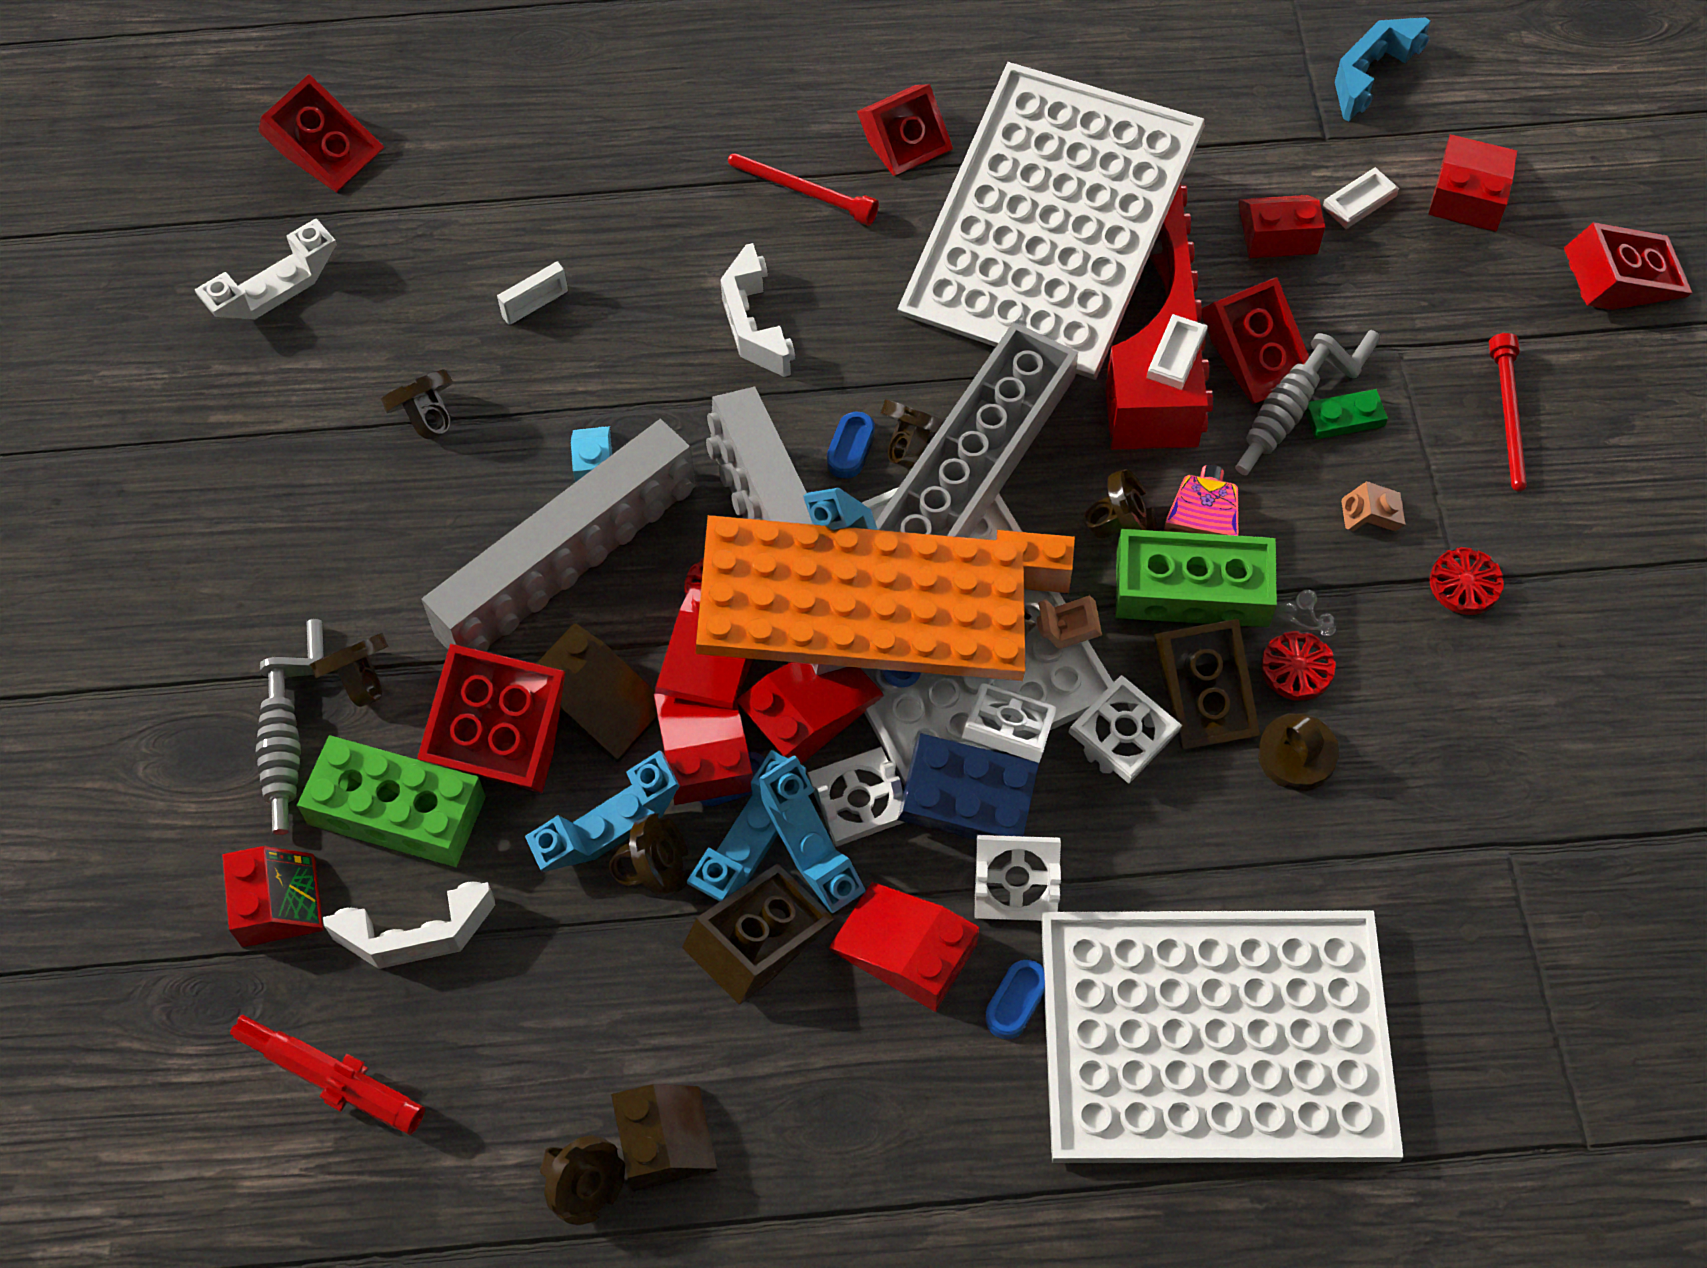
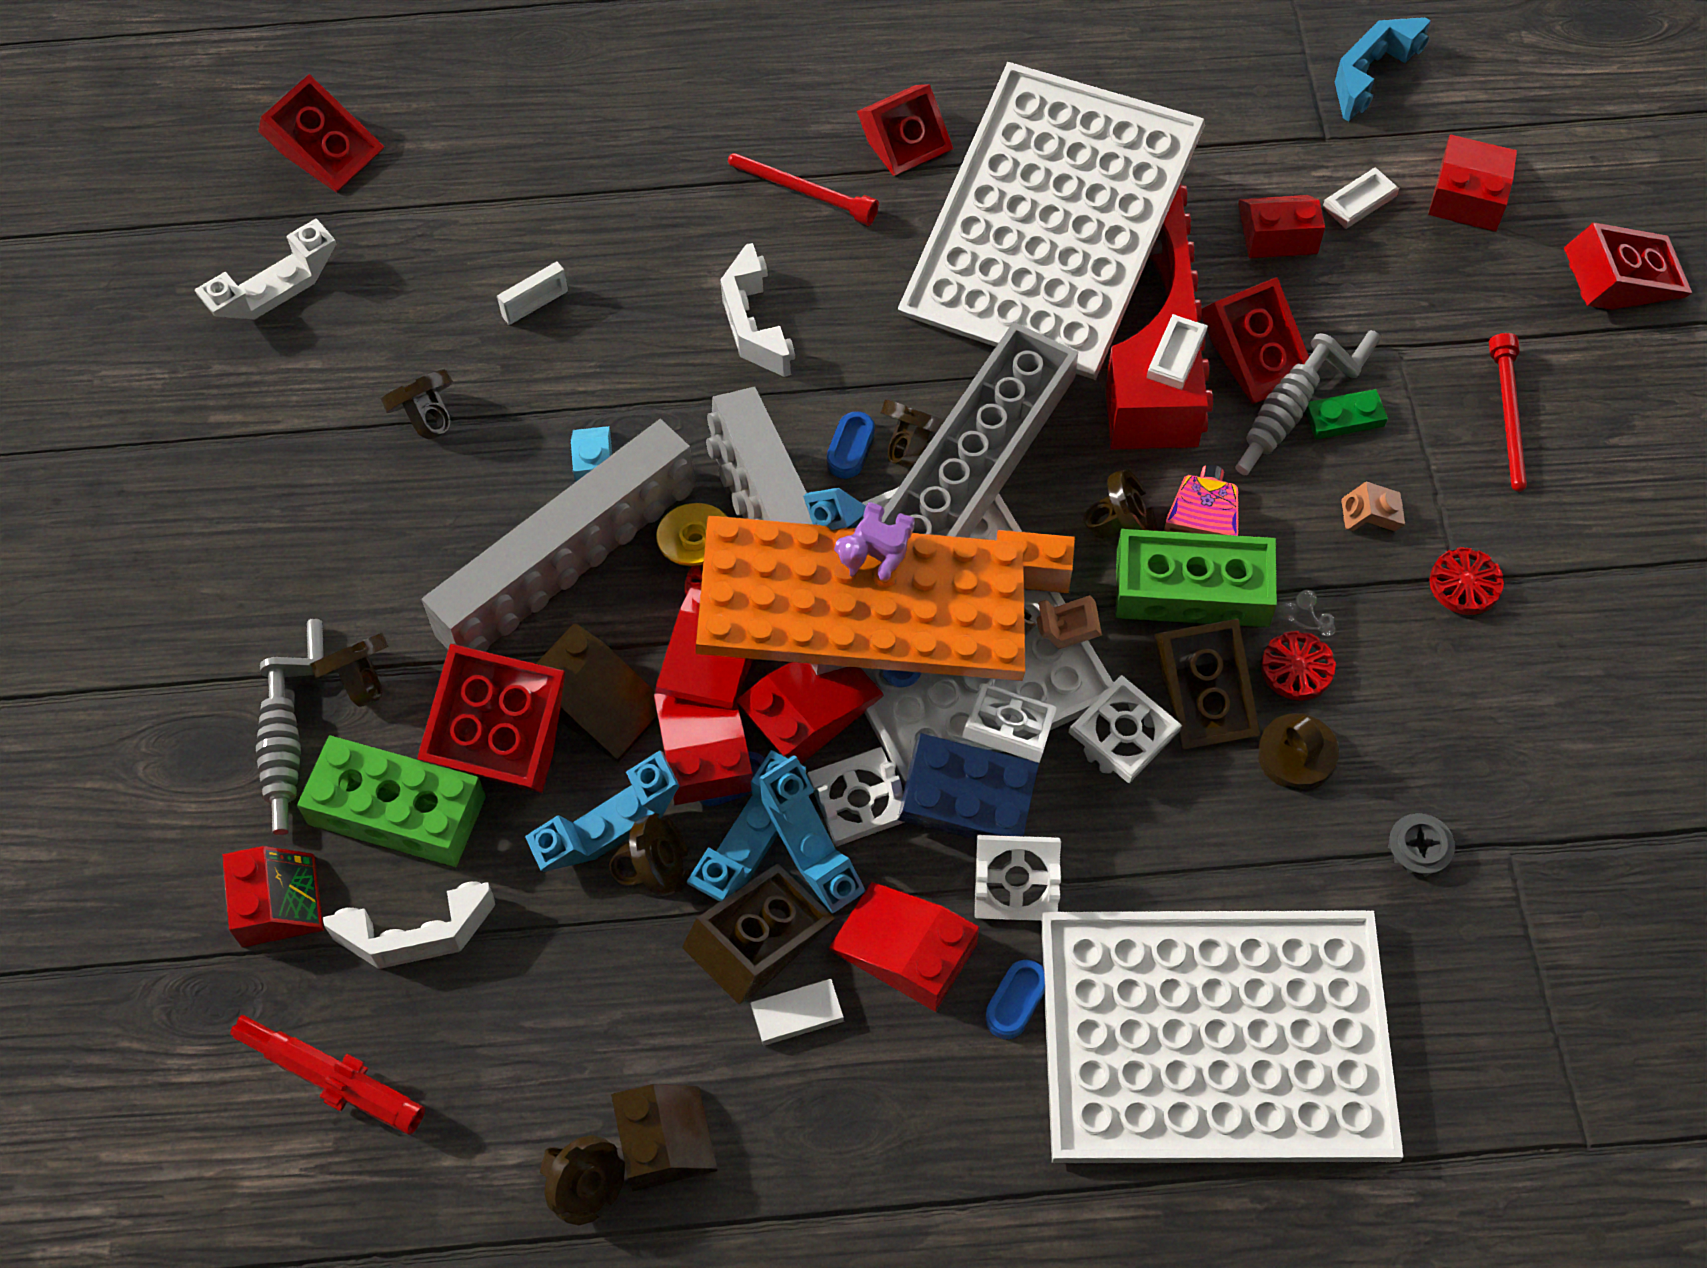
none -> yellow dish [656,503,727,566]
none -> white tile [751,979,844,1046]
none -> medium lavender animal [834,502,915,581]
none -> dark grey gear [1388,813,1455,877]

